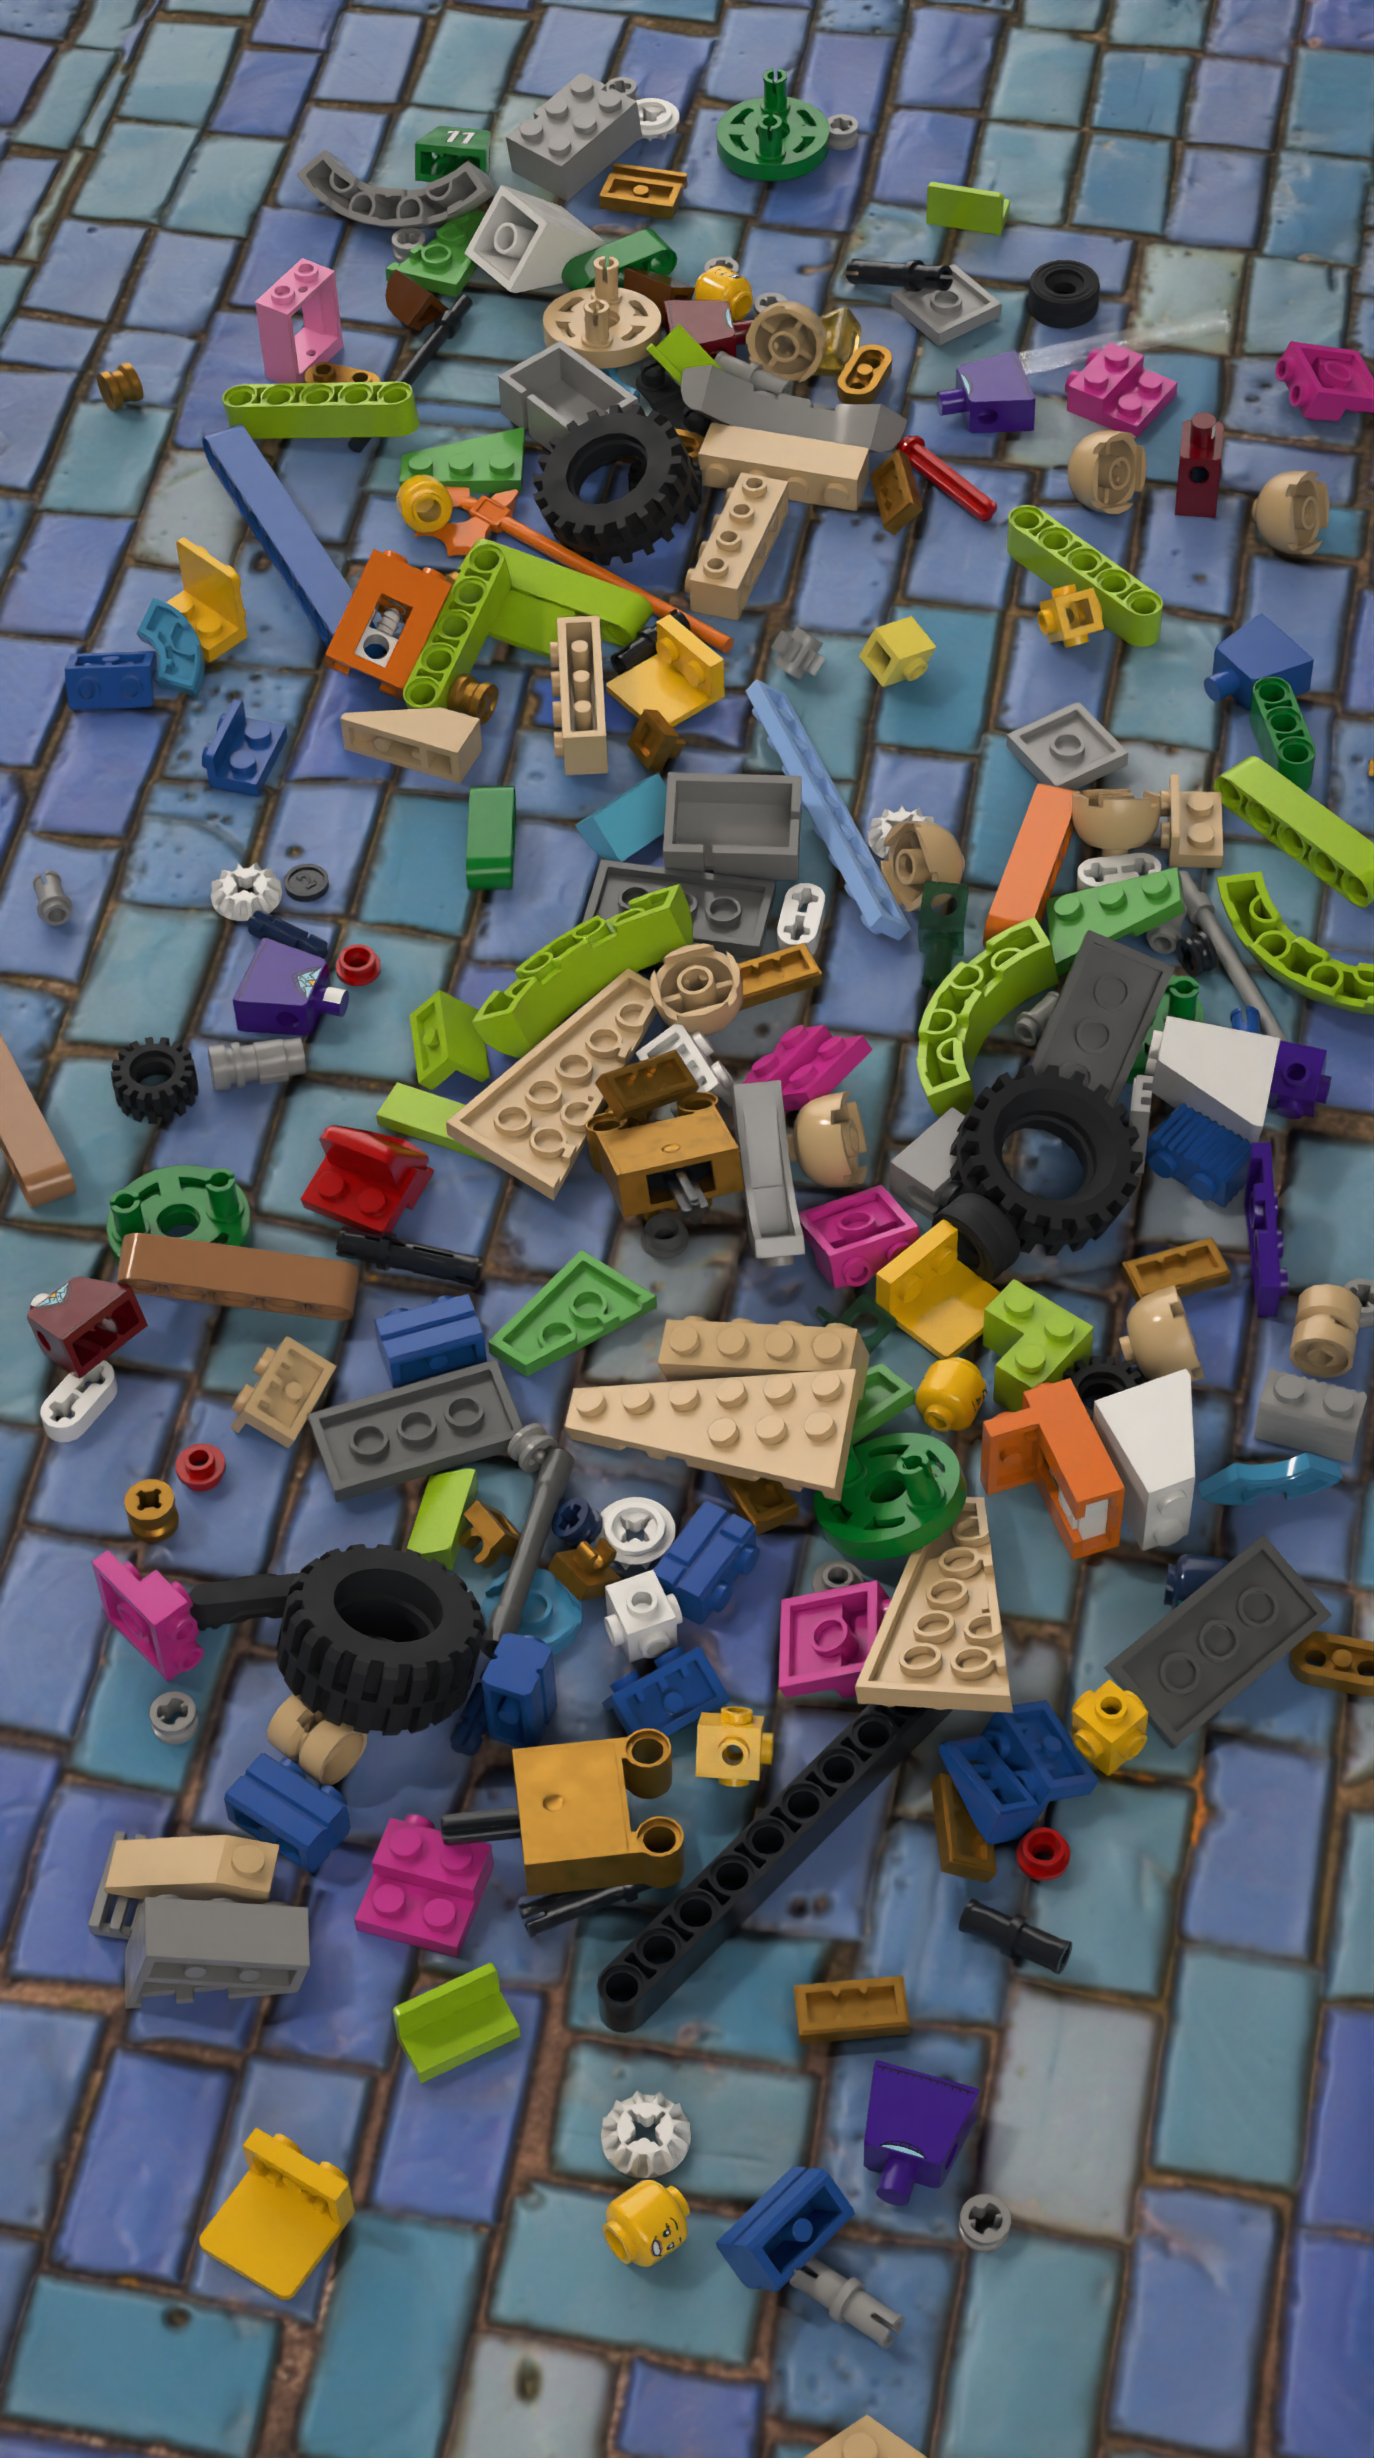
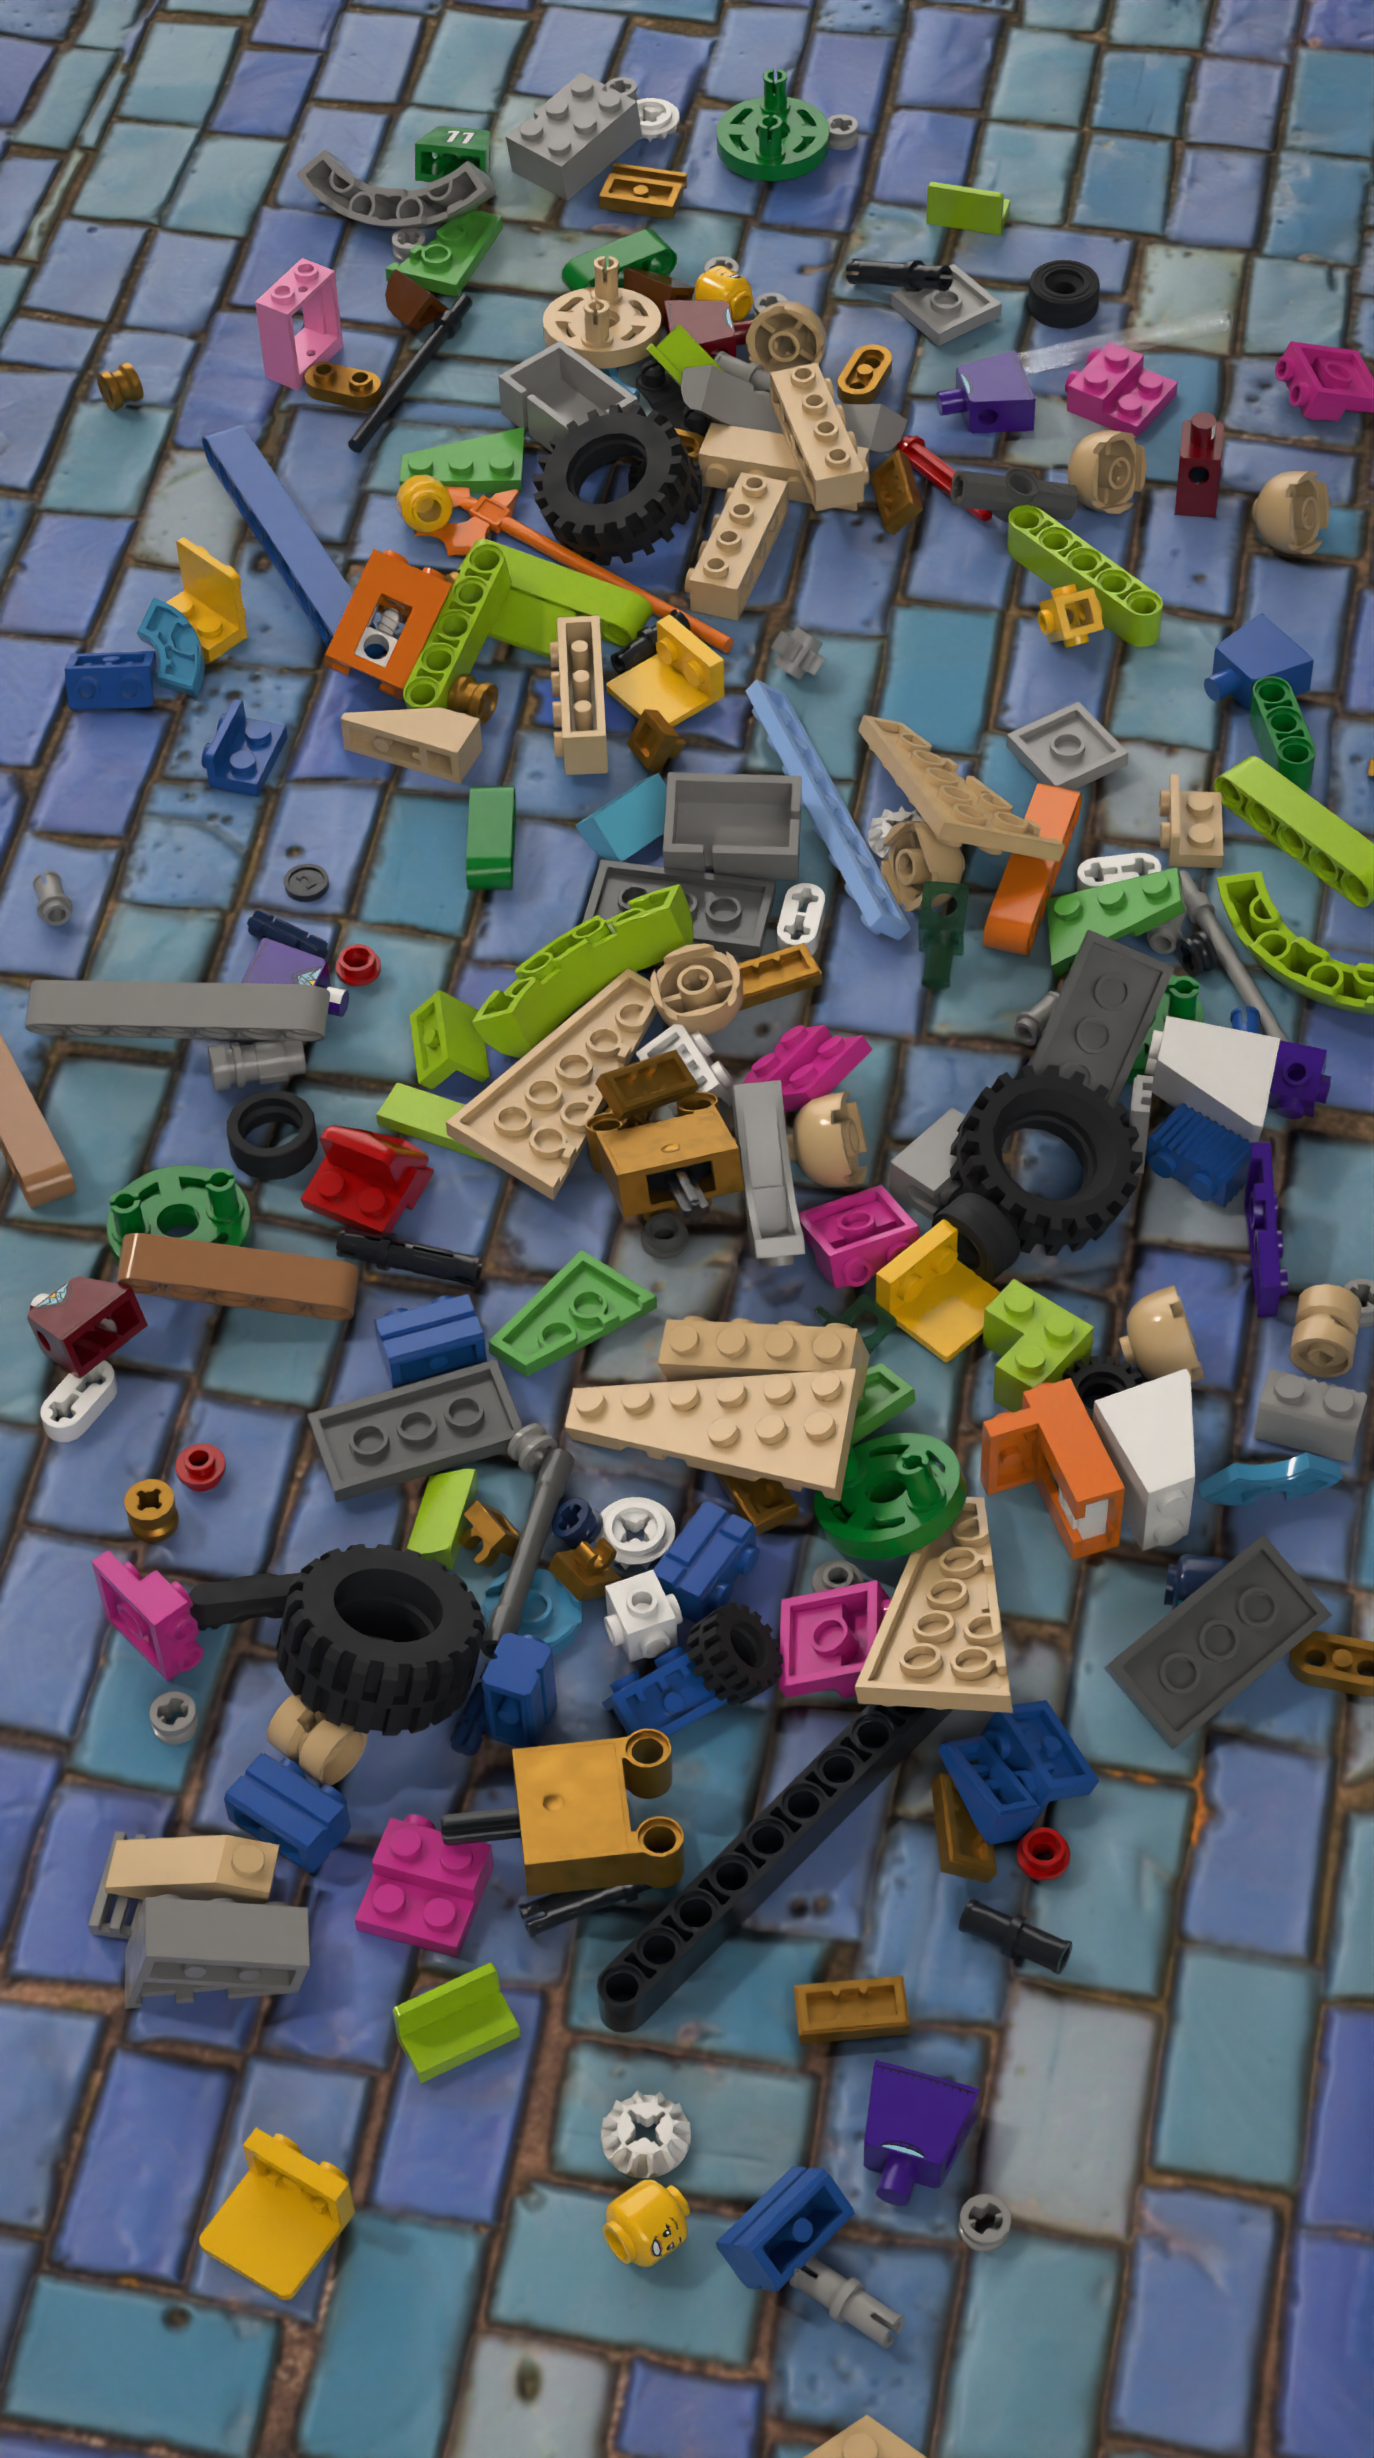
black tyre [111,1037,199,1124] -> none
white gear [210,862,282,921] -> none
lime beam [222,381,420,439] -> none
tan bracket [230,1335,337,1449] -> none
white slope [464,185,607,293] -> none
yellow brick [695,1706,774,1787] -> none
clear yellow slope [807,306,861,377] -> none
light yellow brick [859,616,936,687] -> none
yellow head [914,1357,987,1432] -> none
lime brick [916,917,1059,1117] -> none
tan cylinder [1071,789,1161,857] -> none
yellow brick [1071,1679,1148,1777] -> none
pearl gold plate [1121,1237,1231,1303] -> none
none -> light grey beam [25,980,330,1041]
none -> black tyre [227,1090,318,1180]
none -> black tyre [687,1603,783,1705]
none -> tan brick [770,363,869,512]
none -> tan wing [858,715,1066,862]
none -> dark grey piece [950,467,1078,523]

